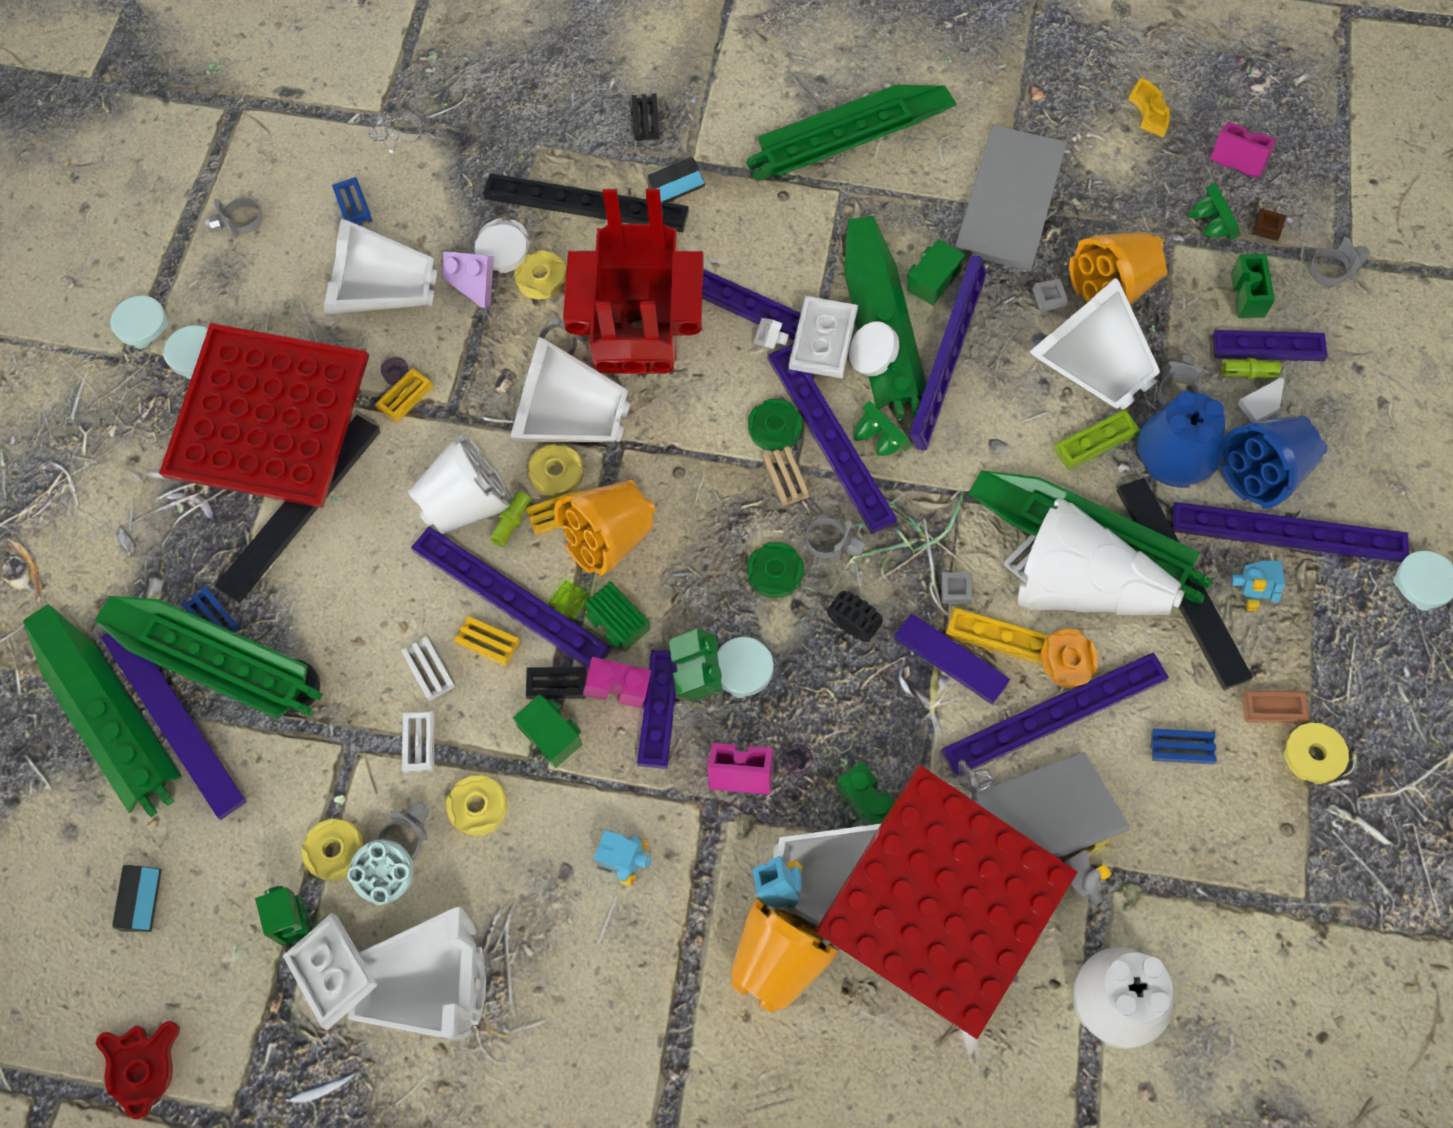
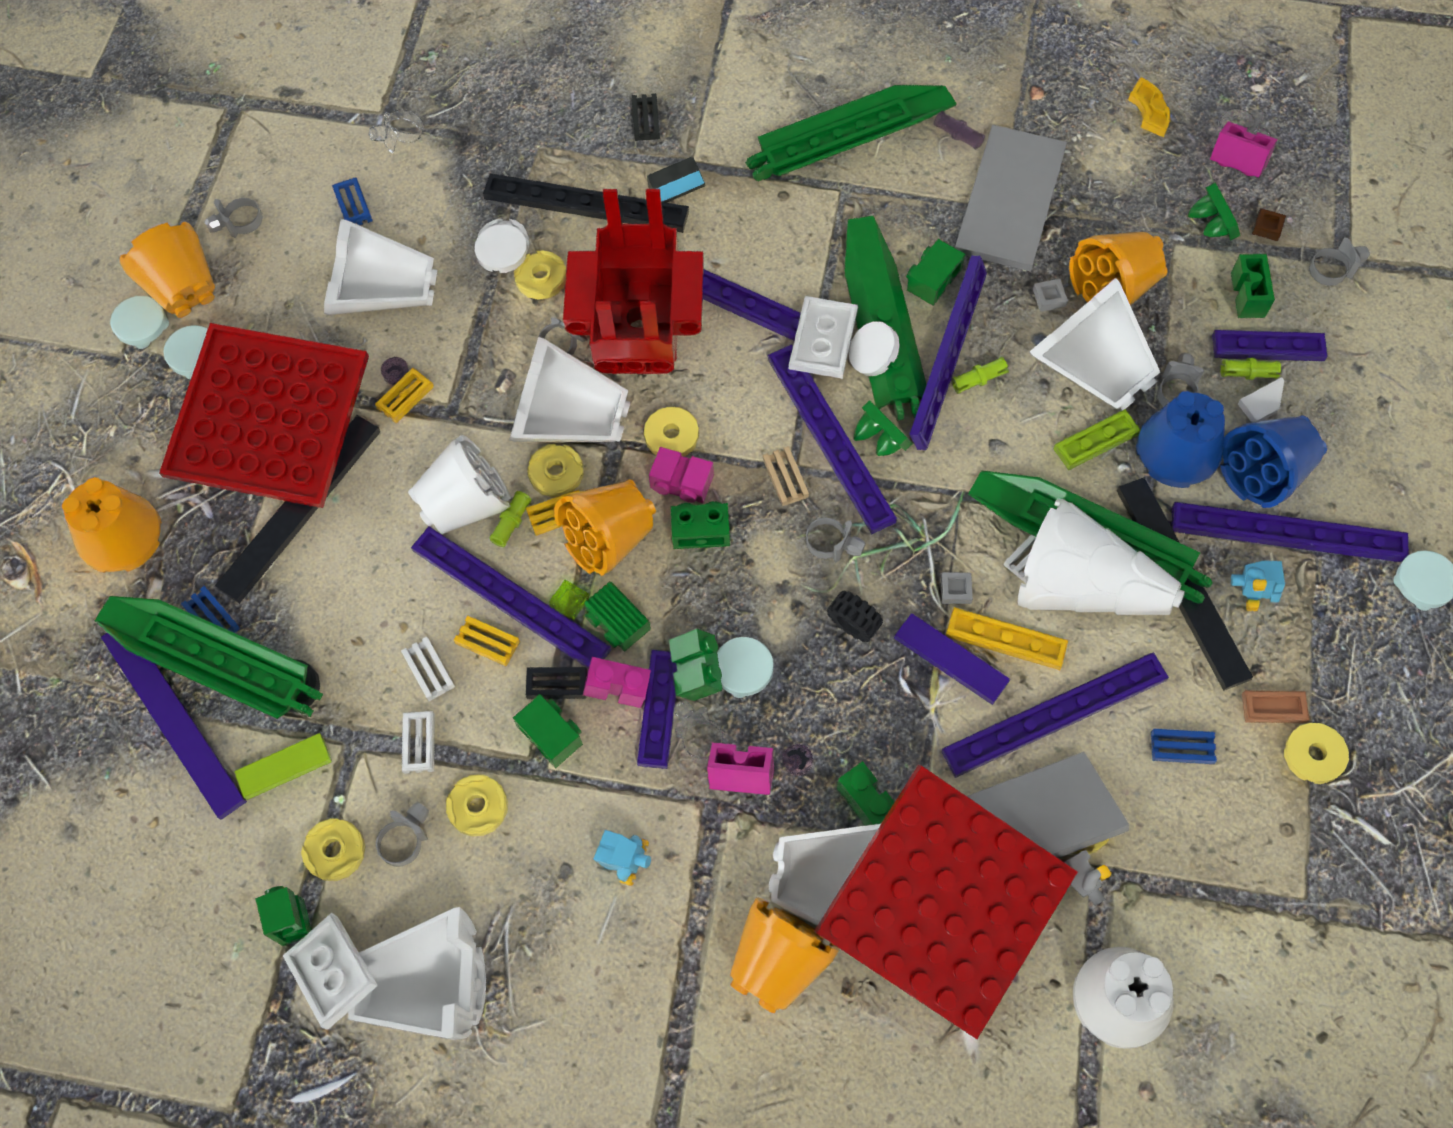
green hinge [23,604,182,817] -> none
red tile [96,1021,180,1120] -> none
slope [112,865,162,932] -> none
light aqua tile [347,839,414,905] -> none
lavender wing [442,251,494,308] -> none
green tile [747,542,804,598] -> none
green tile [748,399,802,451] -> none
medium azure piece [752,856,803,909] -> none
white tile [753,318,789,349] -> none
clear piece [939,759,994,804] -> none
light orange tile [1041,628,1098,688] -> none
none -> light orange cone [62,477,162,573]
none -> light orange cone [120,221,215,318]
none -> lime tile [234,733,332,800]
none -> light yellow tile [644,407,699,457]
none -> dark pink brick [648,447,714,504]
none -> green brick [671,501,730,549]
none -> clear purple pin [934,111,985,150]
none -> lime pin [951,357,1009,394]

